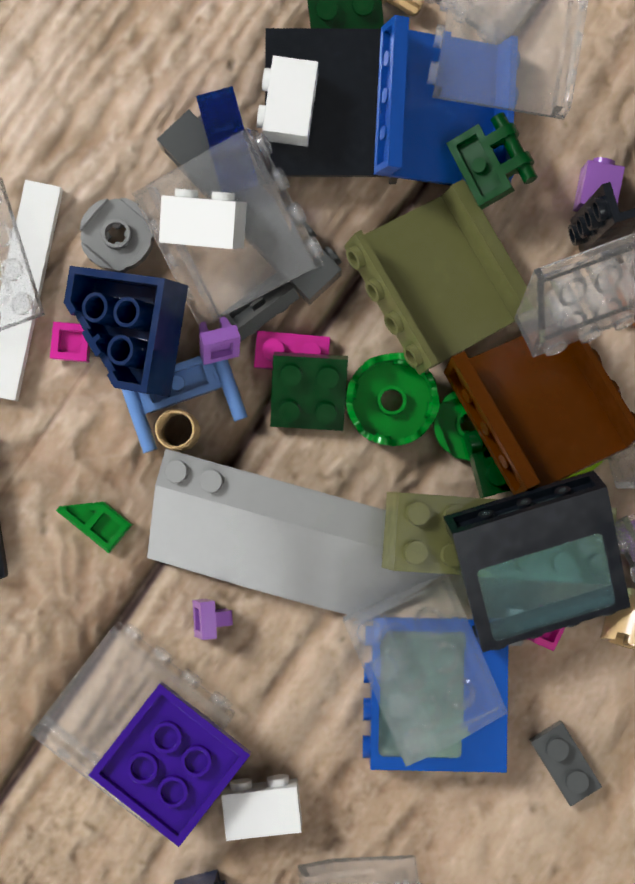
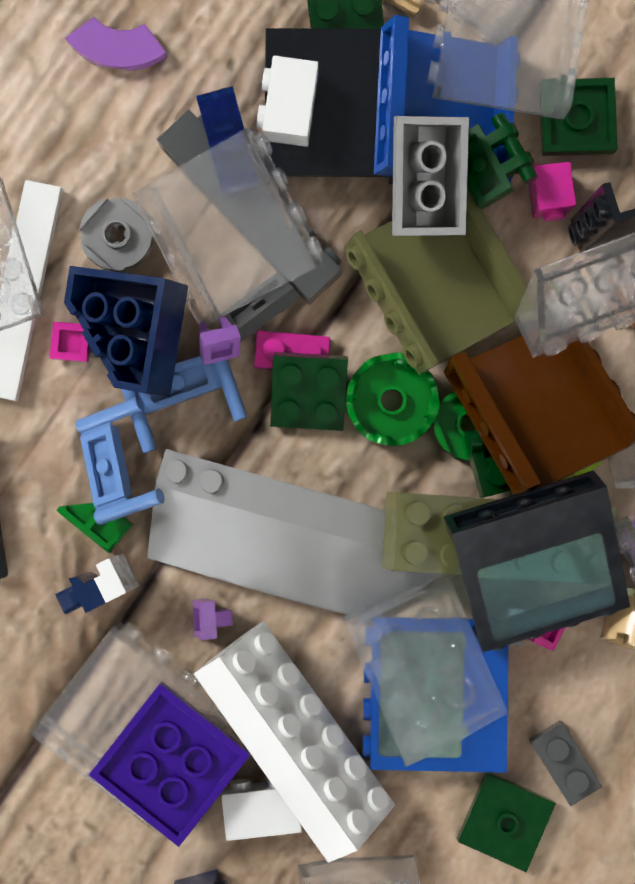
tan piece [155,409,200,451] -> none
white brick [159,188,247,249] -> none
medium lavender brick [573,157,625,212] -> none
none -> hips [55,553,140,615]
none -> medium lavender tile [65,17,168,71]
none -> medium blue plate [75,396,165,525]
none -> white brick [194,621,395,863]
none -> light grey slope [392,116,469,236]
none -> dark green plate [456,772,556,872]
none -> dark pink brick [529,162,576,222]
none -> dark green plate [539,78,618,156]

